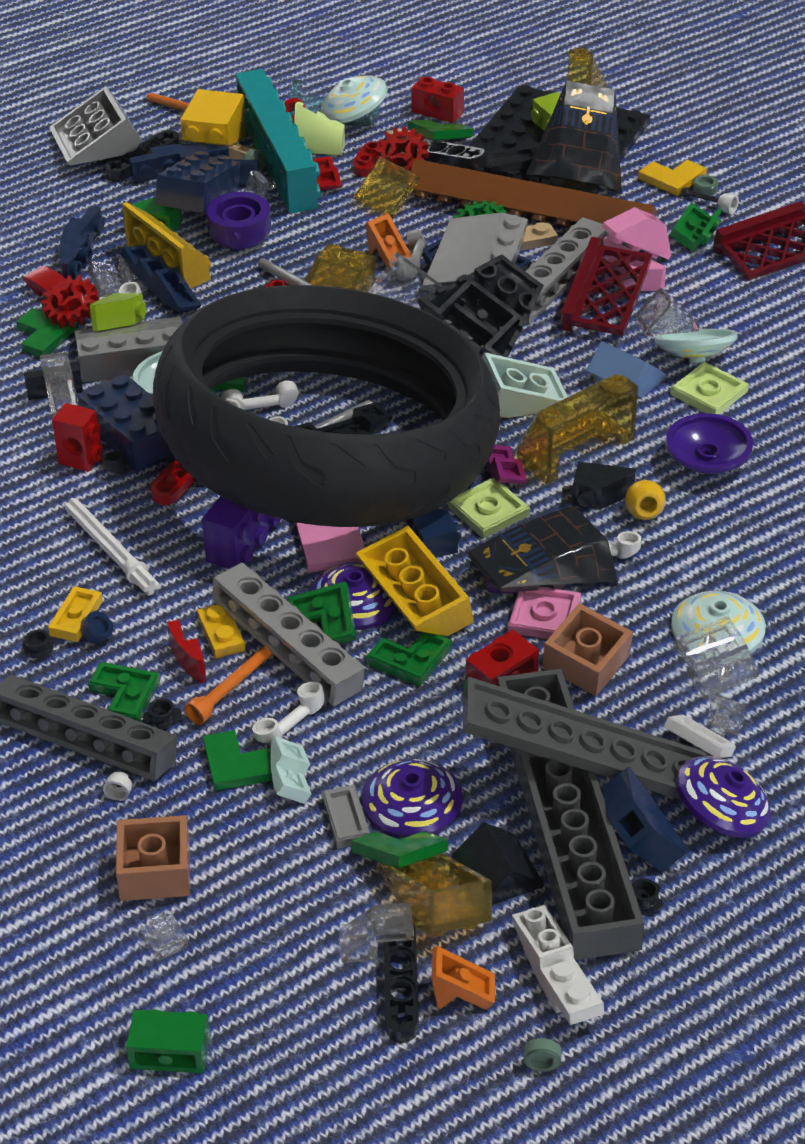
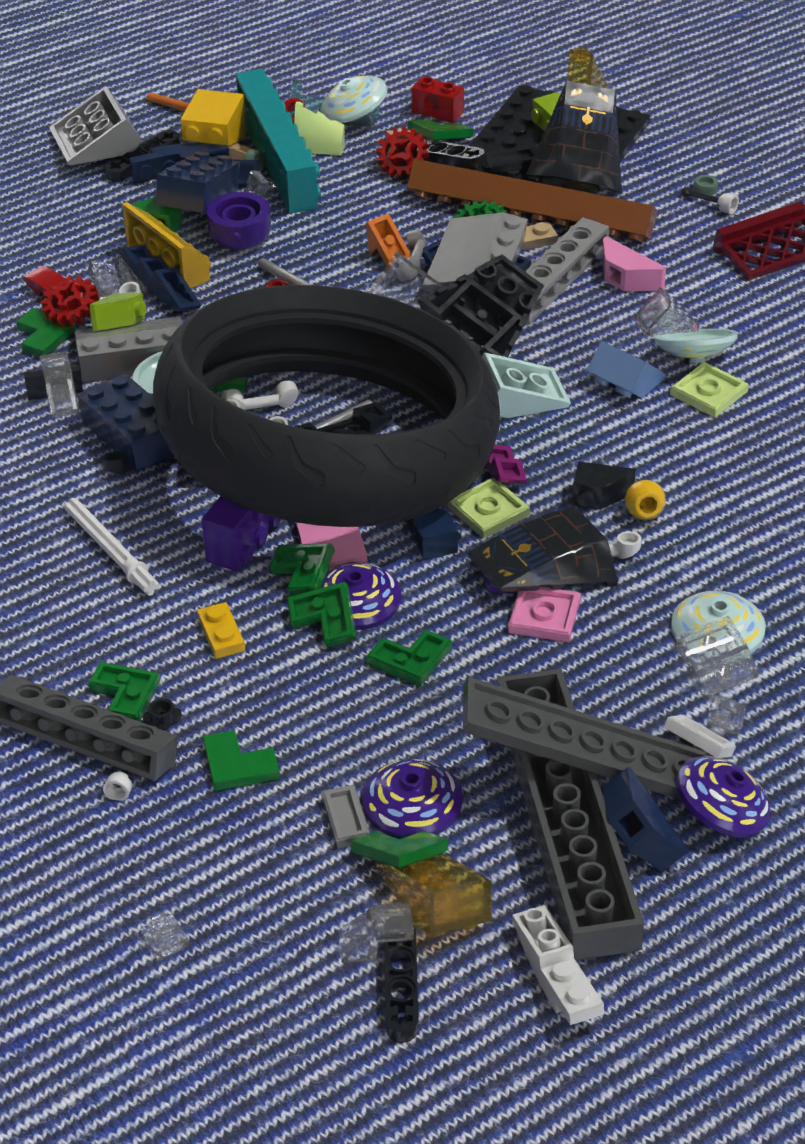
black plate [22,629,54,658] -> none
yellow plate [48,586,103,642] -> none
red brick [52,403,103,472] -> none
dark blue slope [59,205,105,280] -> none
dark blue tile [81,611,113,644] -> none
nougat brick [116,815,190,901] -> none
green brick [126,1009,210,1073] -> none
red plate [150,461,195,505] -> none
red slope [167,619,206,683] -> none
orange piece [184,646,273,725] -> none
light grey brick [212,562,365,707] -> none
white bar [252,681,325,744] -> none
light aqua slope [271,736,312,804] -> none
clear yellow slope [305,243,376,292] -> none
red slope [313,156,342,191] -> none
red plate [353,141,382,177] -> none
clear yellow tile [353,157,420,220] -> none
yellow slope [356,525,474,637] -> none
orange slope [431,946,495,1010] -> none
black slope [452,822,544,909] -> none
red brick [465,629,539,686] -> none
clear yellow windscreen [516,374,638,484] -> none
sand green tile [523,1038,561,1072] -> none
nougat brick [542,603,633,696] -> none
dark red fence [561,237,652,336] -> none
bright pink slope [601,207,671,260] -> none
black plate [631,878,663,912] -> none
yellow tile [638,160,707,196] -> none
dark purple dish [666,413,753,474] -> none
green bracket [669,202,723,252] -> none
none -> green tile [269,543,335,596]

